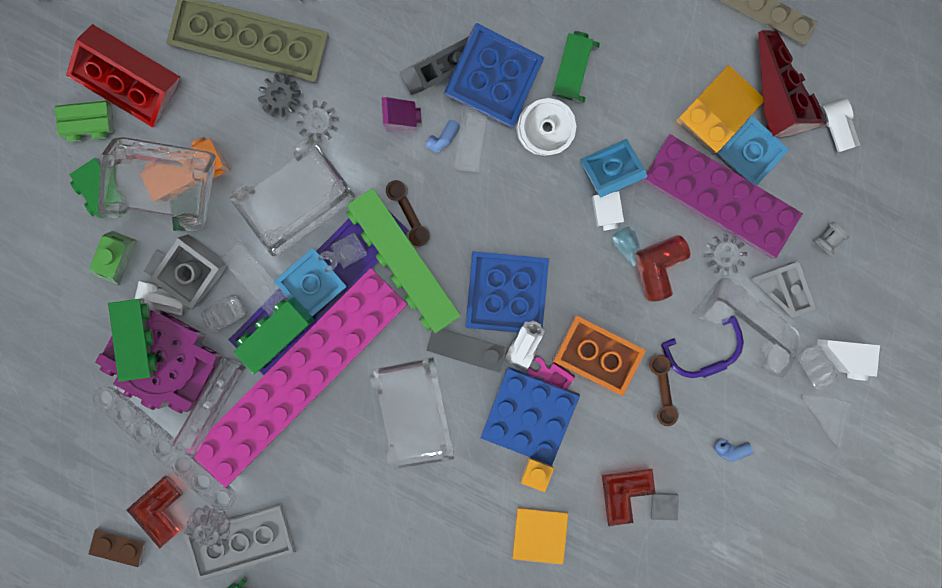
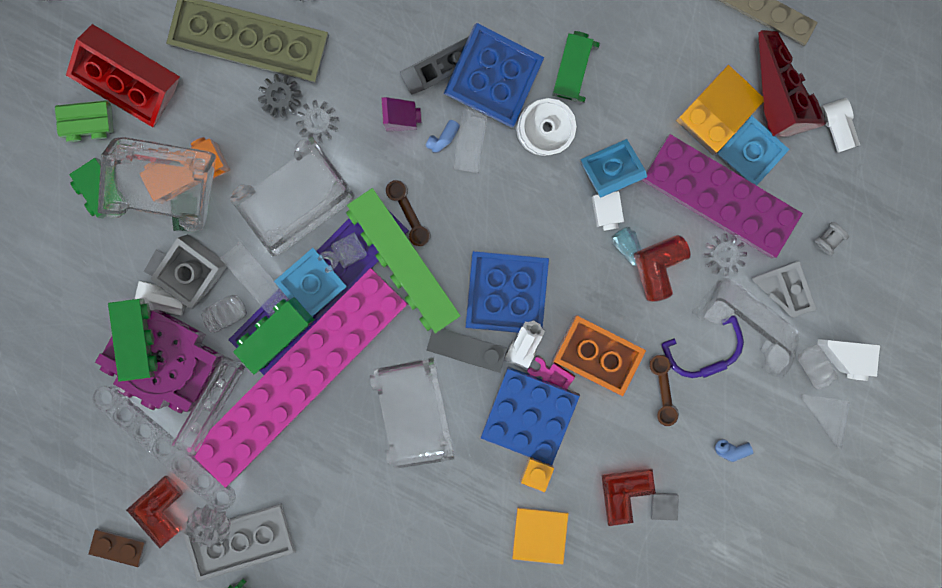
bright green torso [89,231,136,285] -> none

